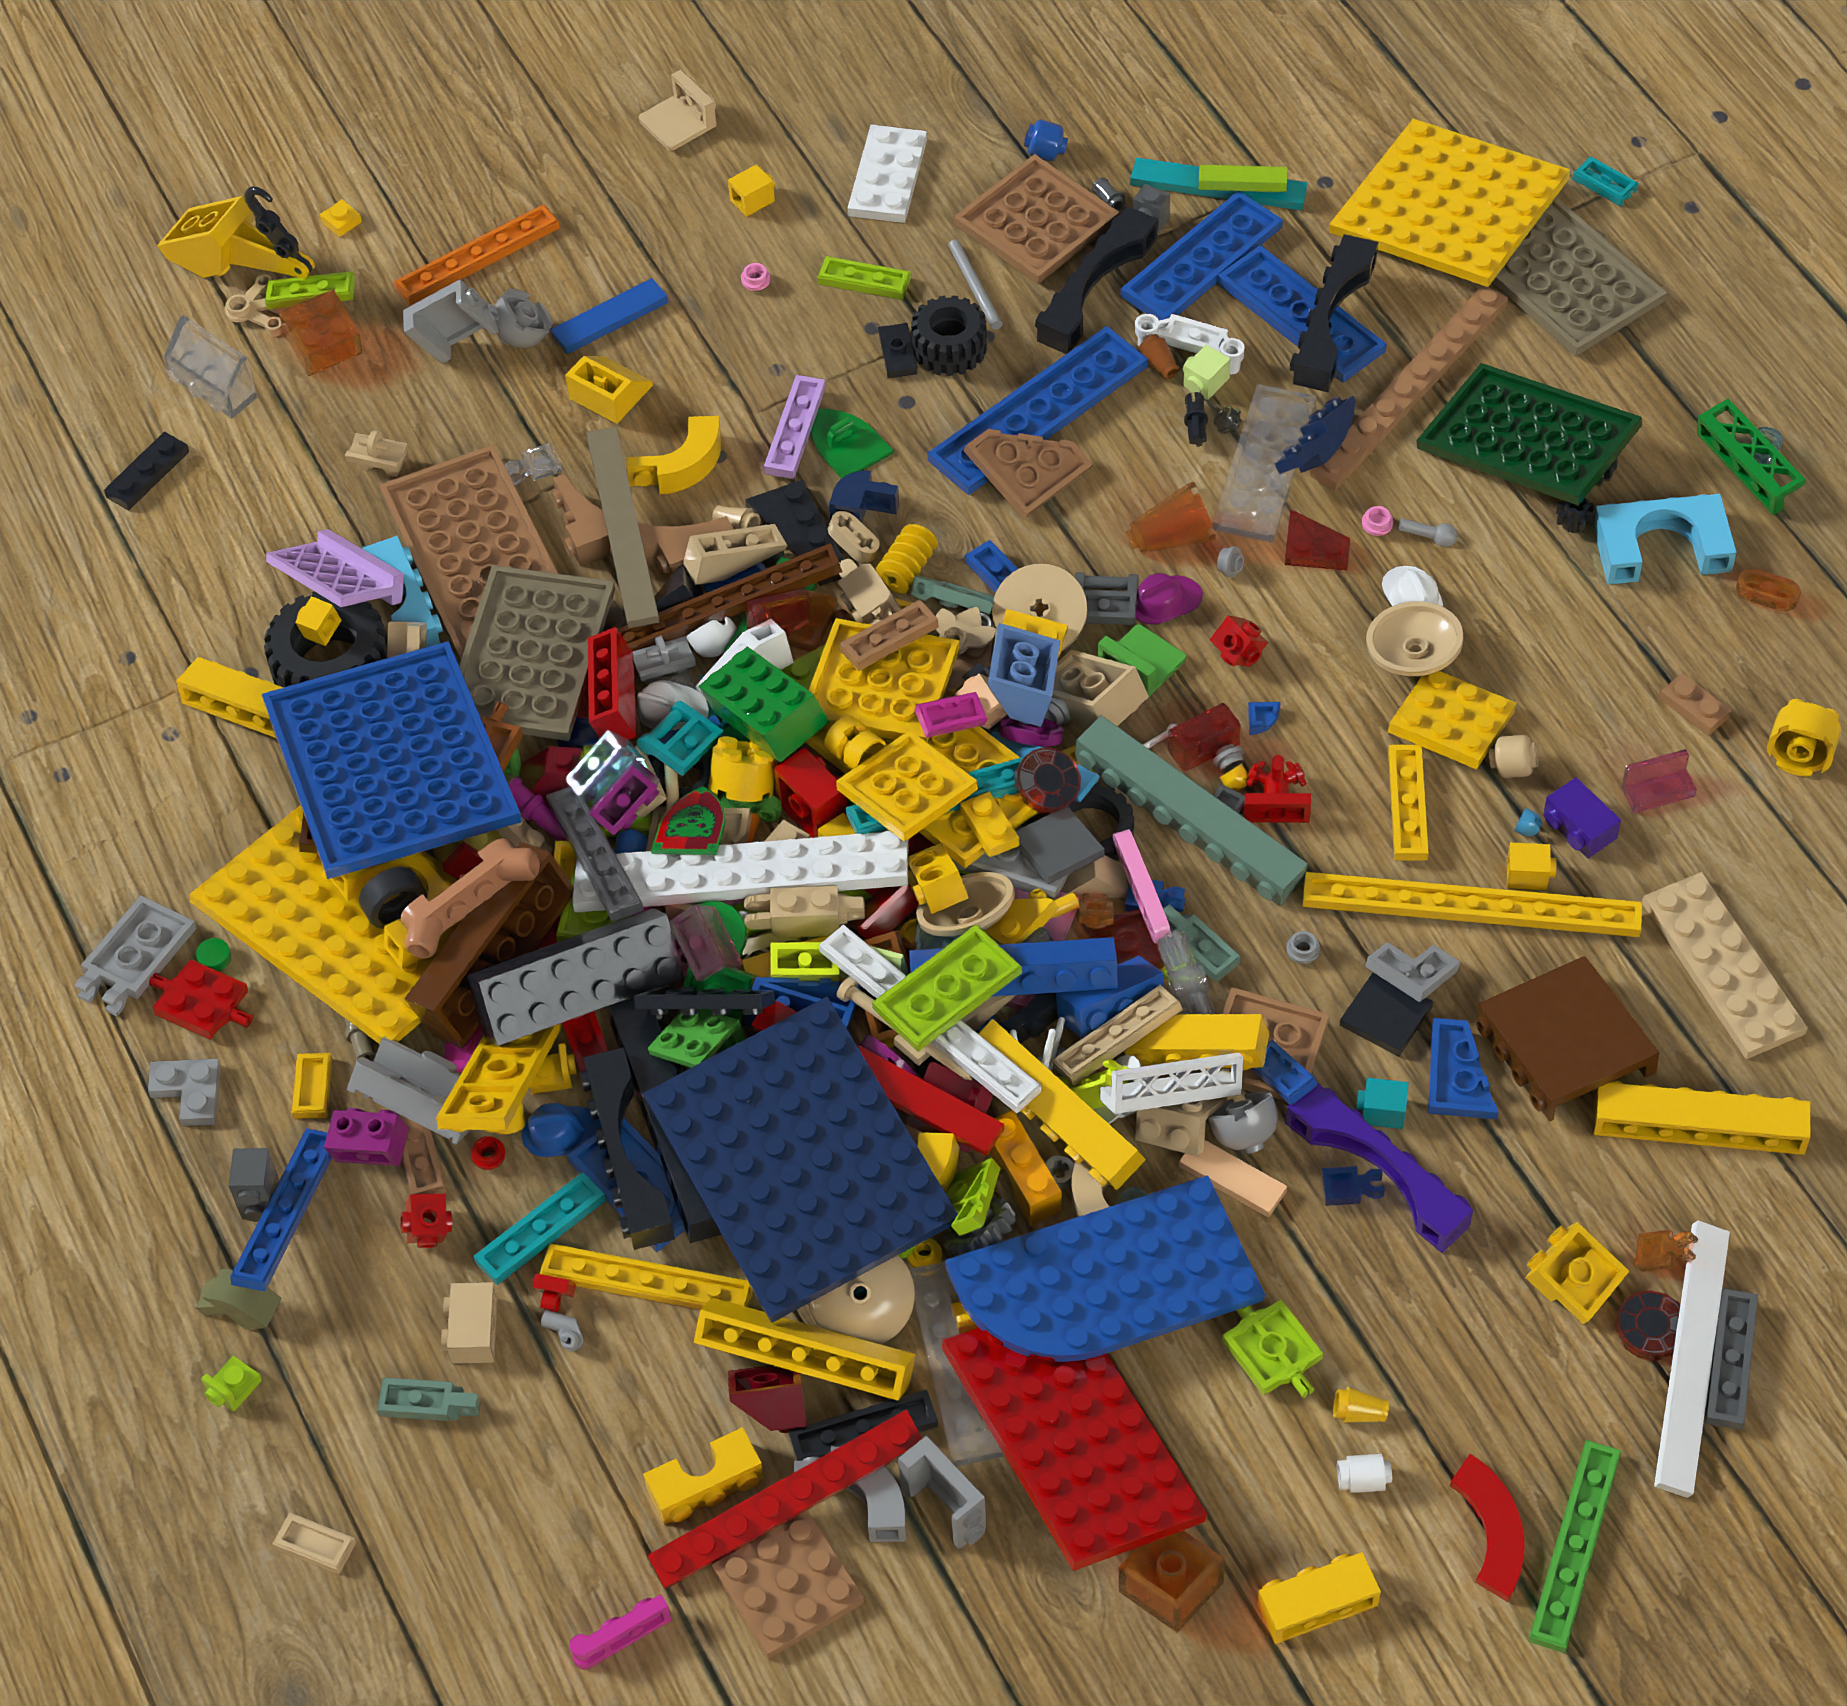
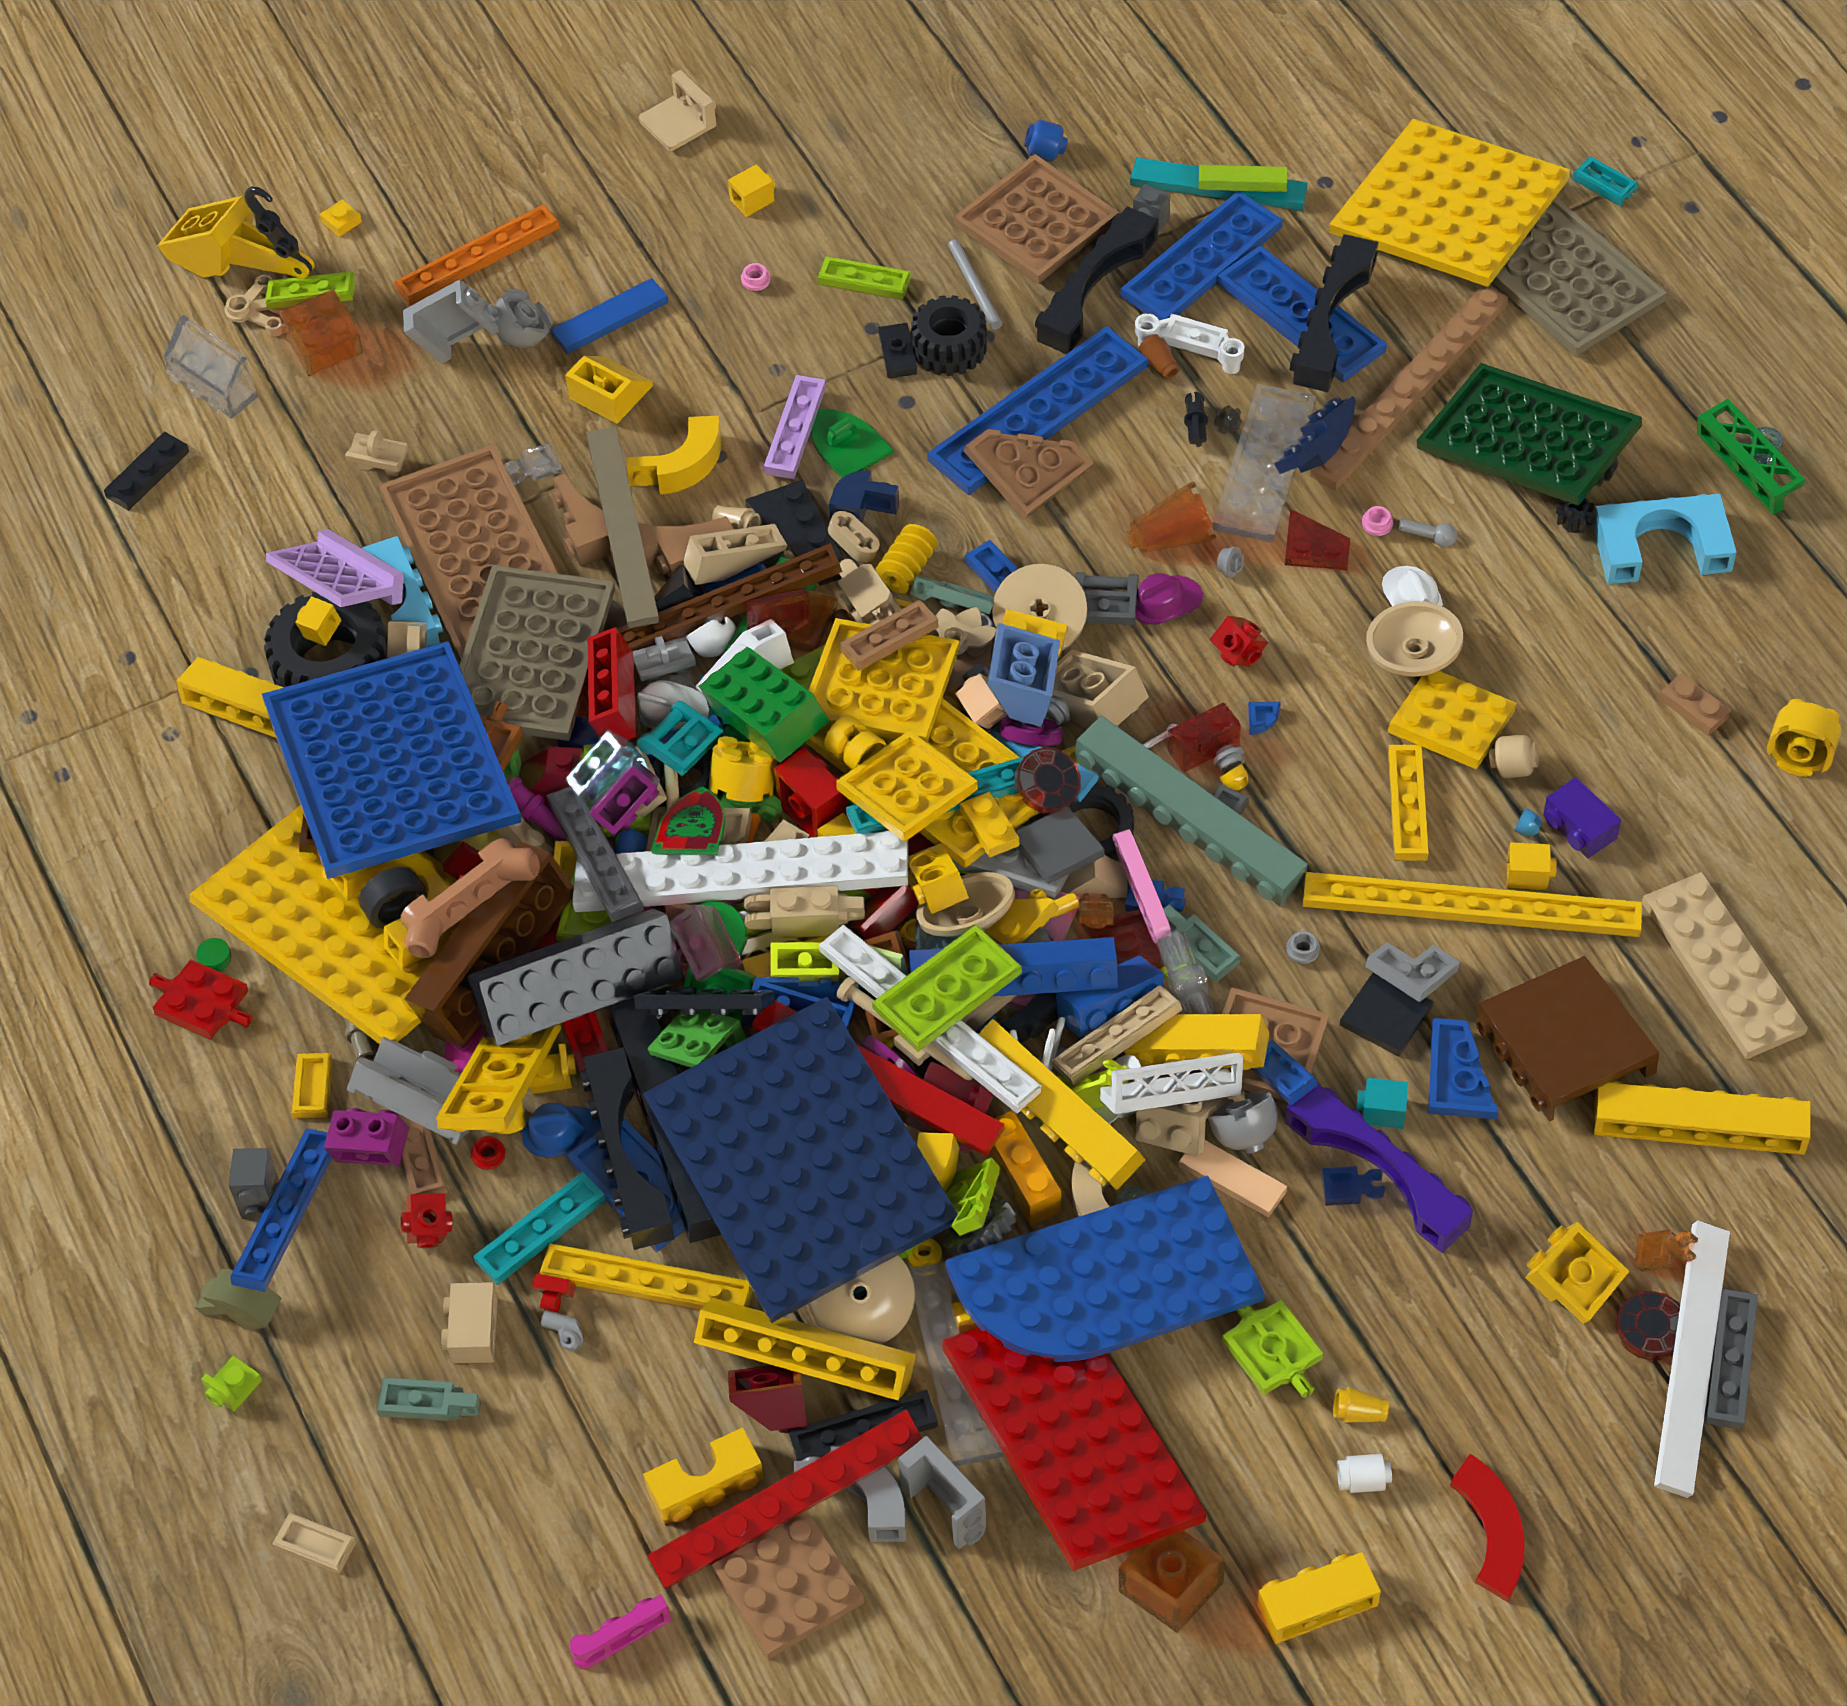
light grey tile [75,895,196,1016] -> none
light grey plate [148,1059,221,1126] -> none
white plate [848,125,927,223] -> none
dark pink plate [915,692,988,738] -> none
light grey bush [1045,1156,1074,1191] -> none
dark grey pin [1092,177,1126,212] -> none
bright green bracket [1098,624,1186,699] -> none
yellowish green brick [1183,344,1231,400] -> none
red piece [1244,755,1311,823] -> none
bright green tile [1528,1440,1621,1653] -> none
clear pink panel [1621,749,1697,813] -> none
clear orange plate [1736,569,1801,611] -> none

